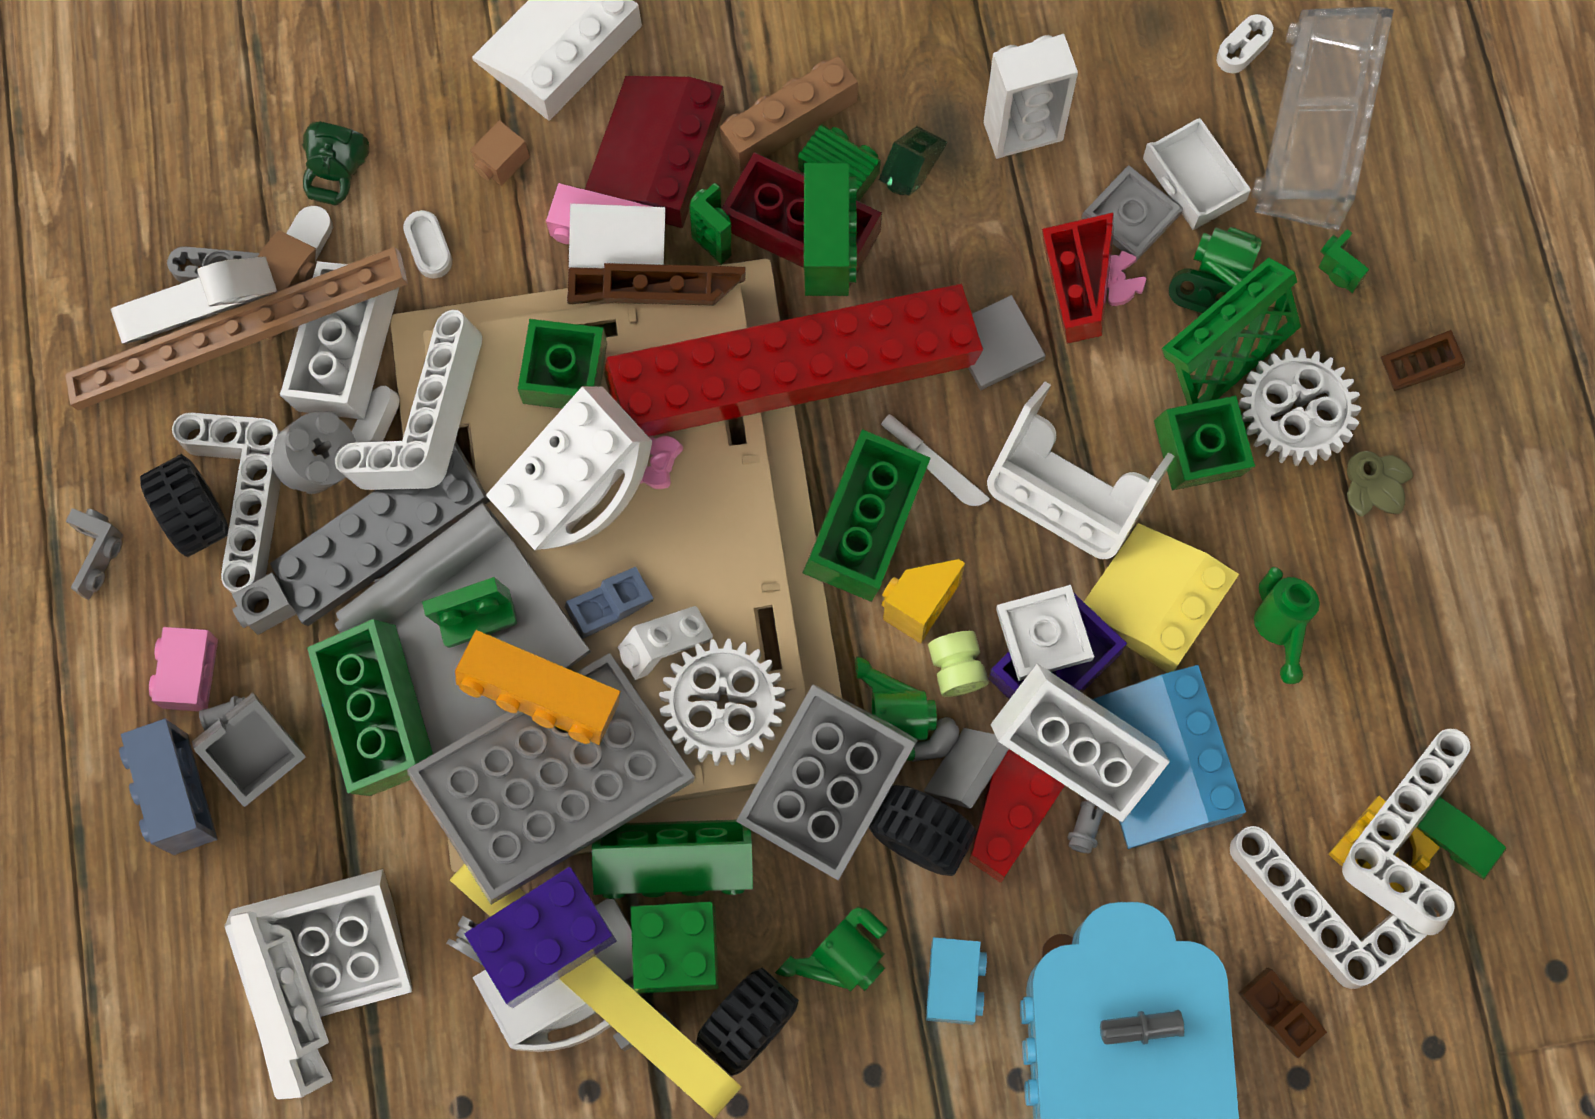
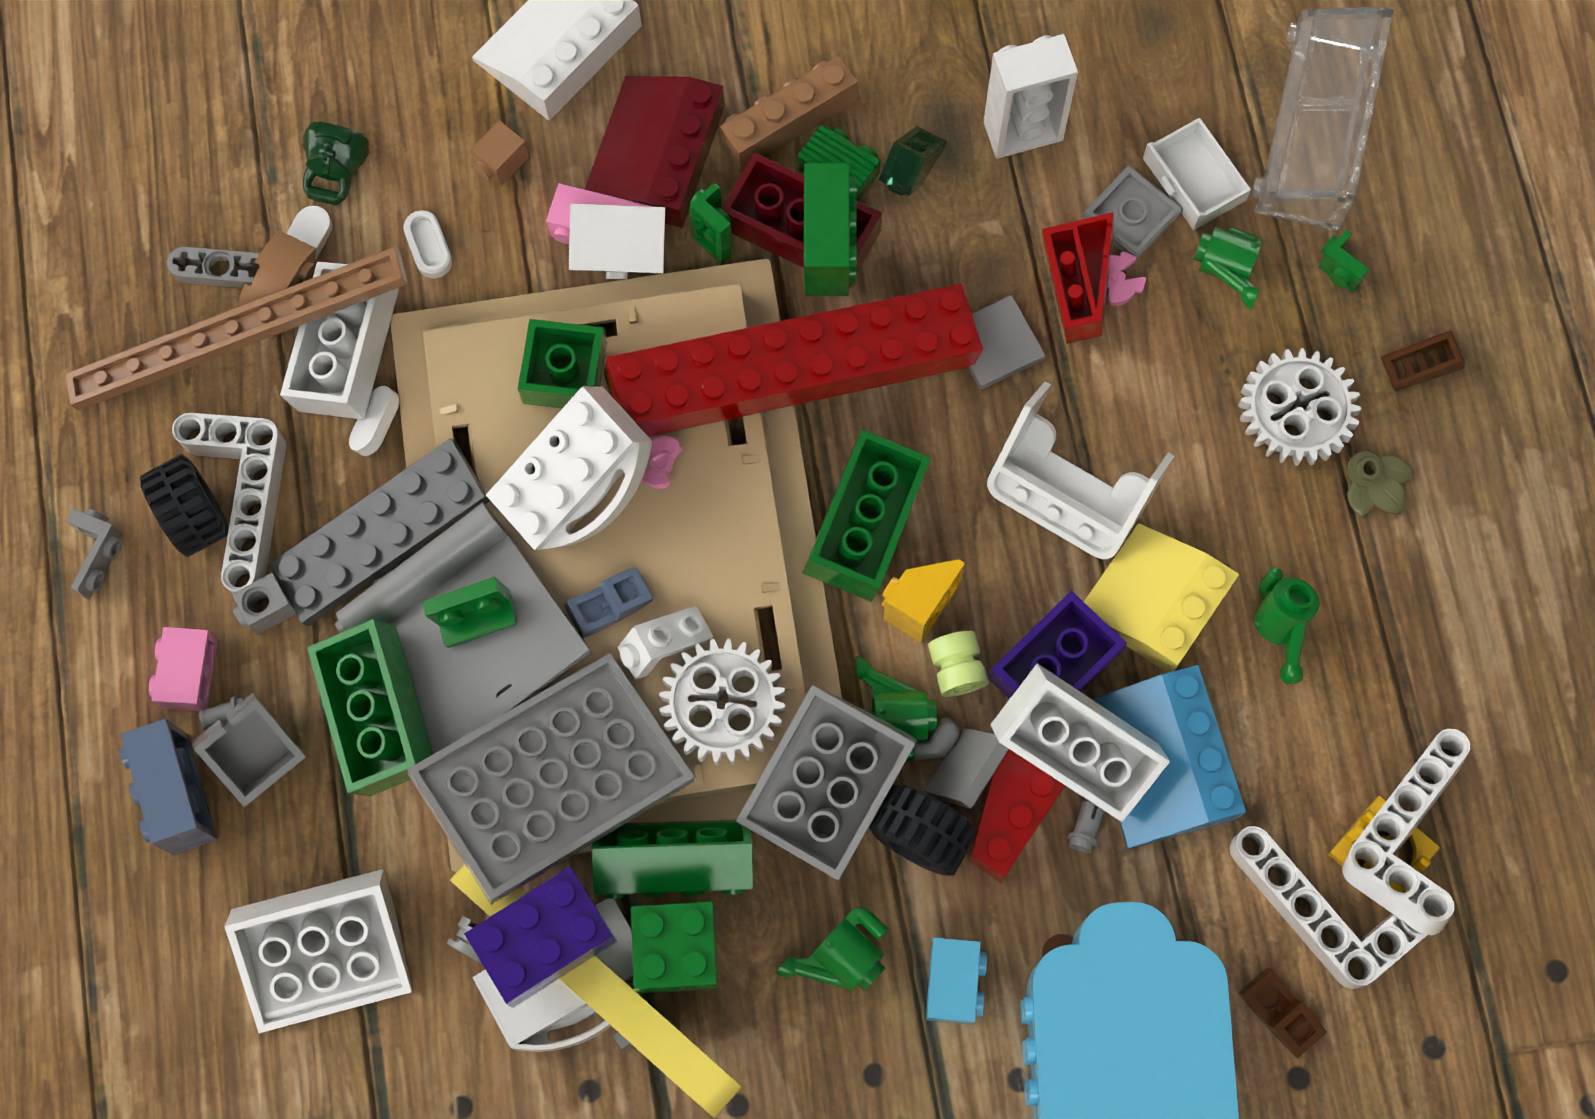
white beam [110,257,277,344] -> none
white wedge [230,911,333,1099] -> none
light grey brick [271,411,356,494] -> none
white beam [335,310,482,490] -> none
light orange brick [455,630,621,745] -> none
reddish brown wedge [567,263,746,306] -> none
black tyre [696,968,799,1076] -> none
white piece [881,414,990,506] -> none
white plate [996,585,1094,681] -> none
dark grey axle [1100,1010,1184,1045] -> none
green brick [1154,395,1255,491] -> none
green fence [1162,257,1301,405] -> none
dark green plate [1169,269,1232,313] -> none
white beam [1216,14,1274,74] -> none
green slope [1417,797,1506,880] -> none

